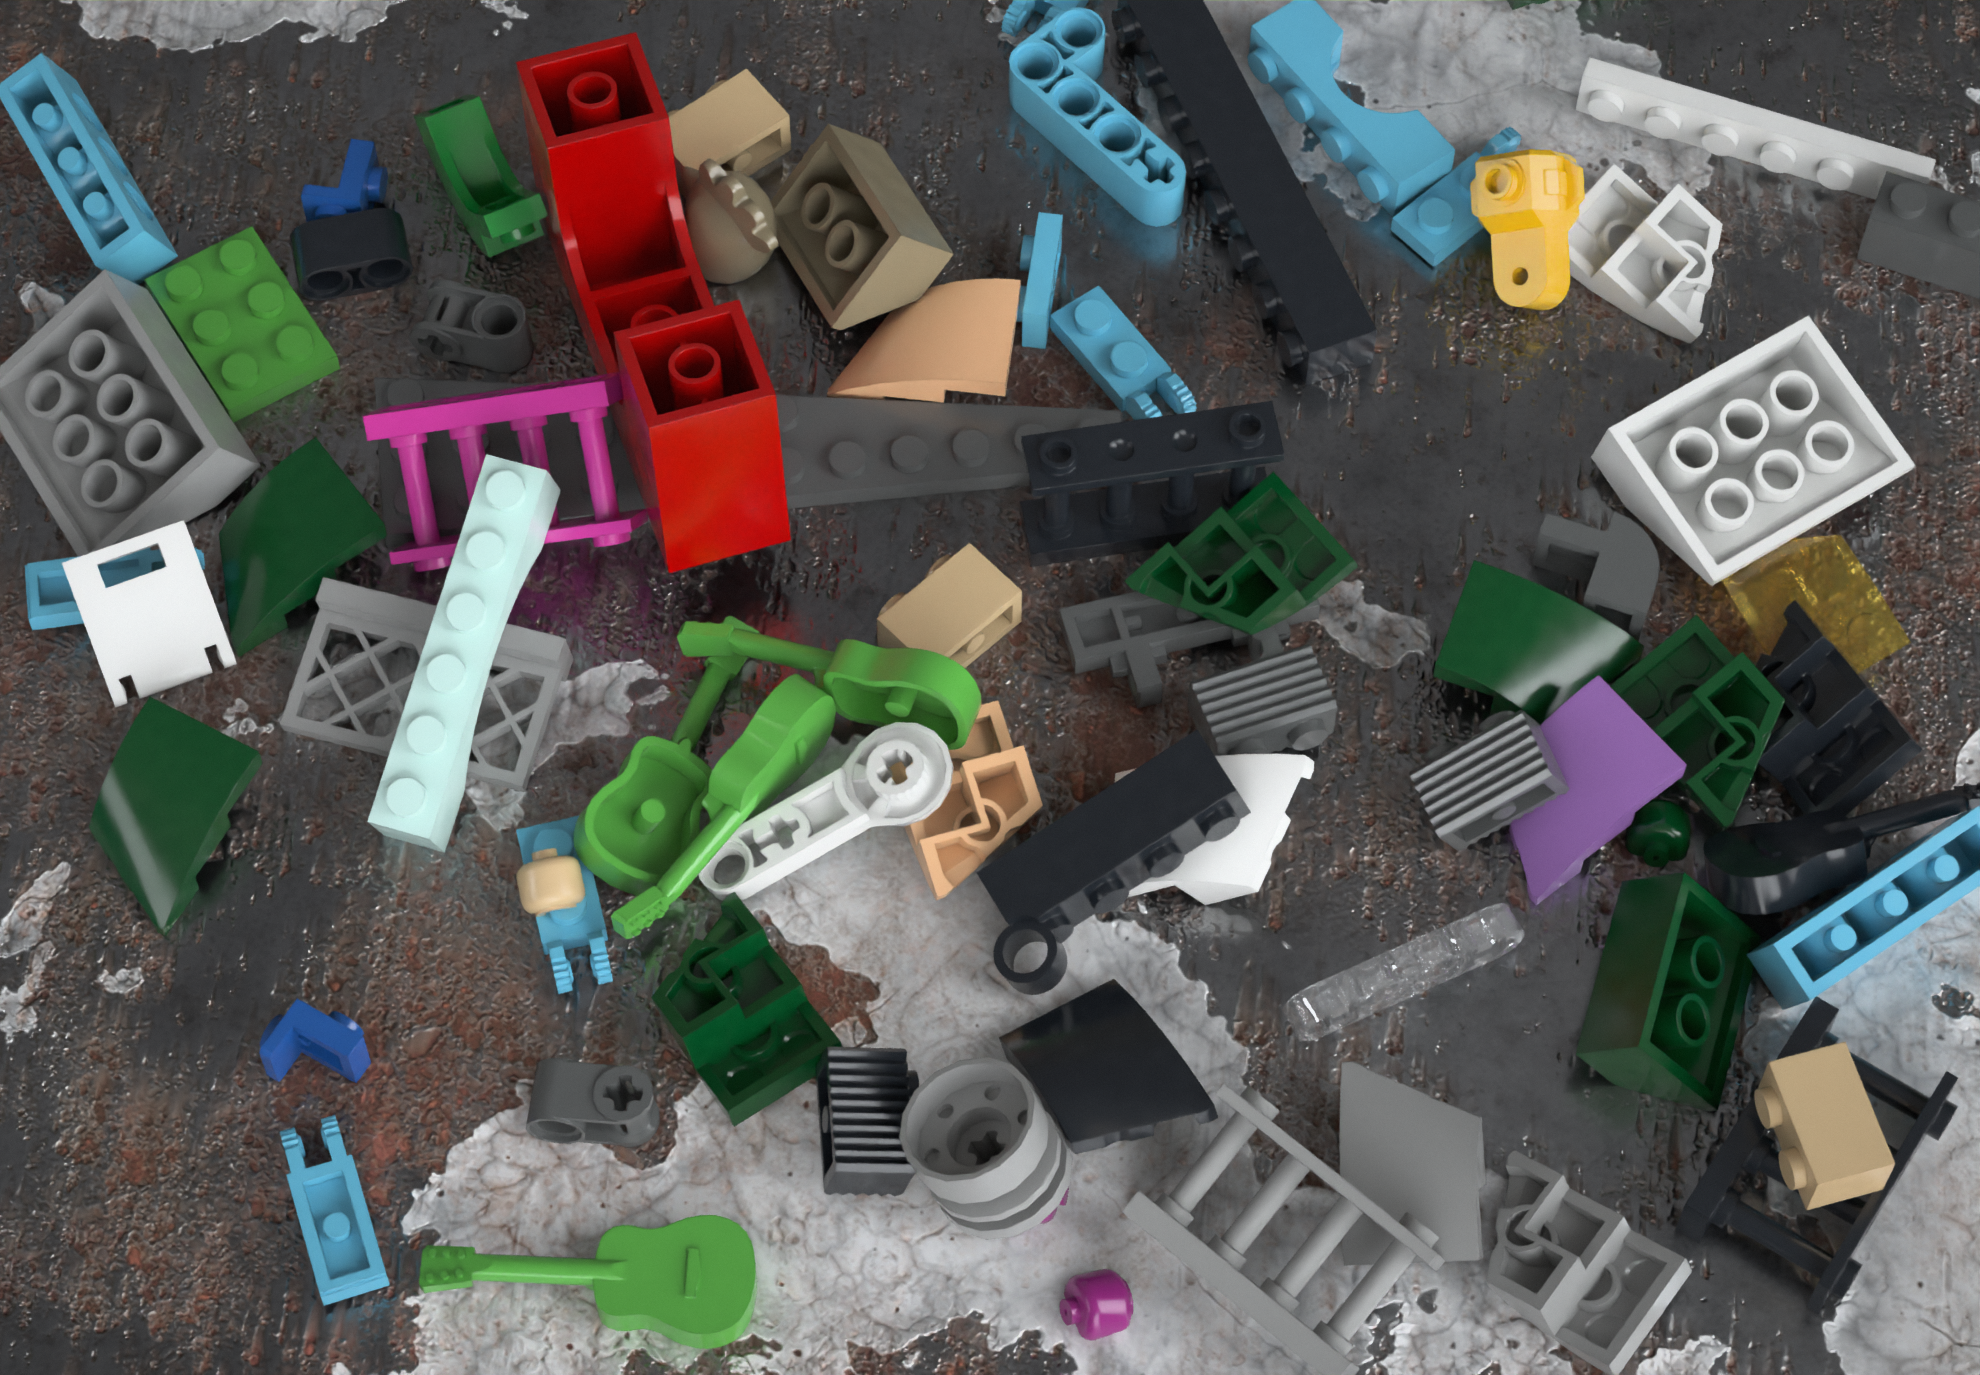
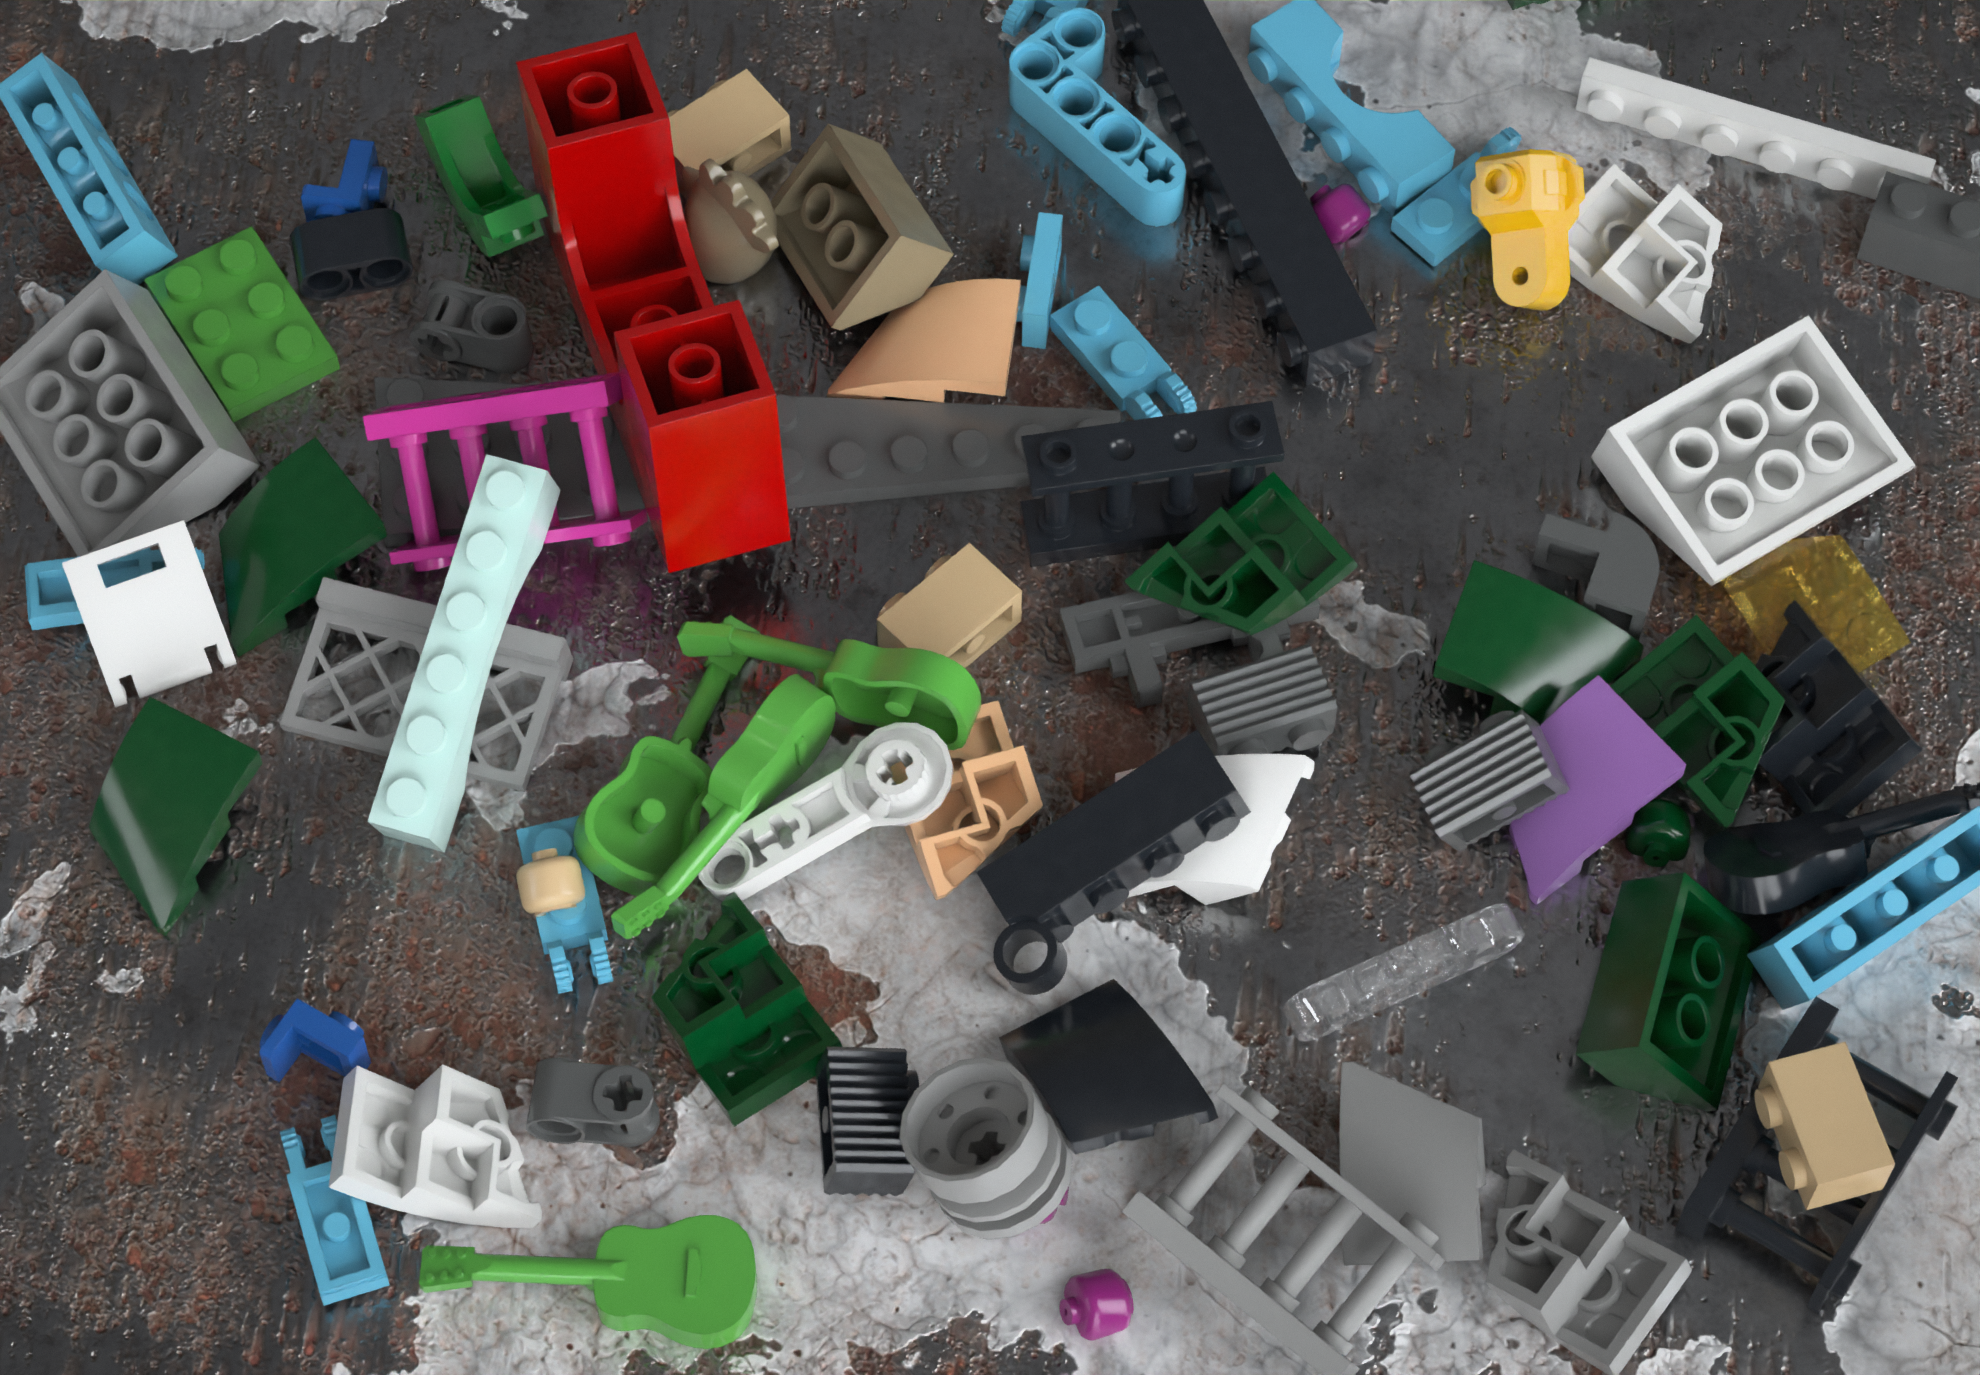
none -> white slope [329,1064,542,1228]
none -> magenta piece [1309,183,1371,244]

